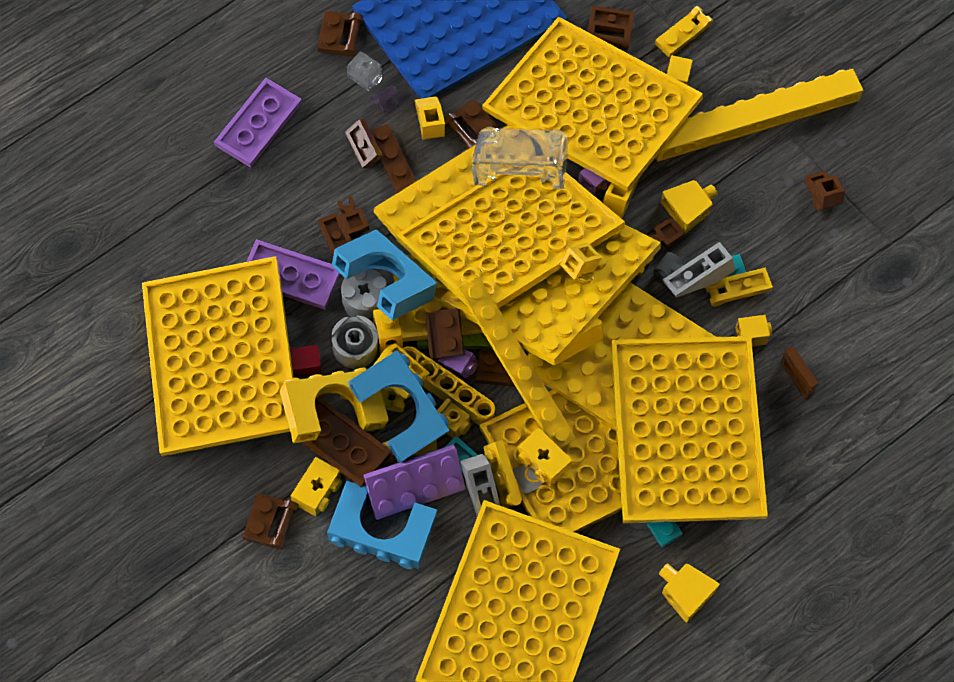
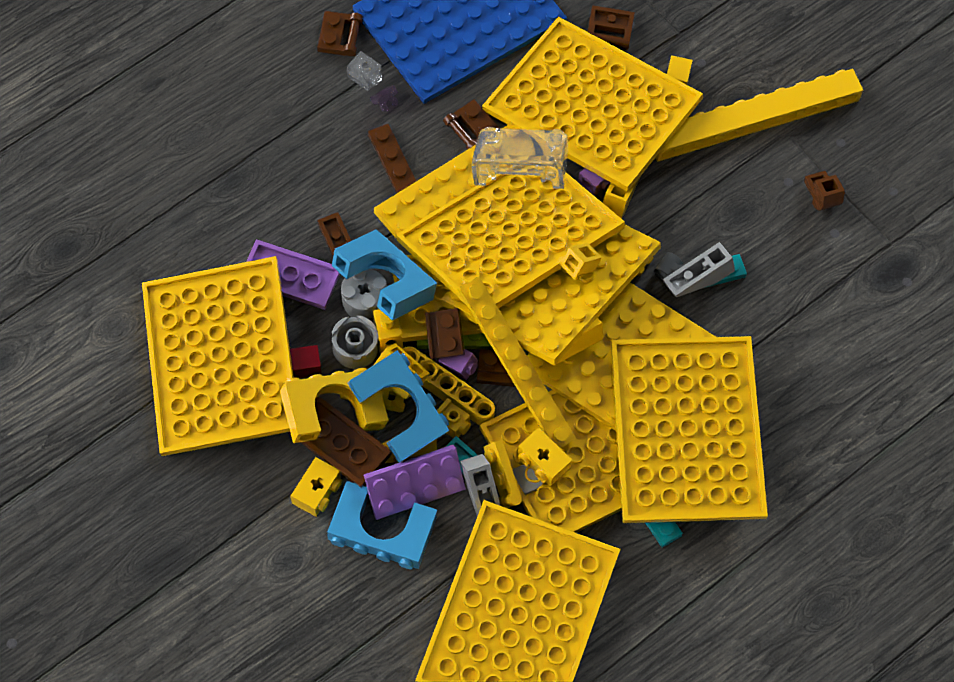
medium lavender plate [214,78,302,168] -> none
reddish brown plate [242,493,298,550] -> none
reddish brown plate [337,196,370,237] -> none
plate [345,119,383,169] -> none
yellow slope [415,96,445,140] -> none
reddish brown plate [647,217,685,249] -> none
yellow plate [655,6,713,58] -> none
yellow torso [659,563,720,623] -> none
yellow torso [660,180,718,234] -> none
yellow plate [705,267,773,307] -> none
yellow brick [735,315,772,347] -> none
reddish brown plate [780,346,819,400] -> none

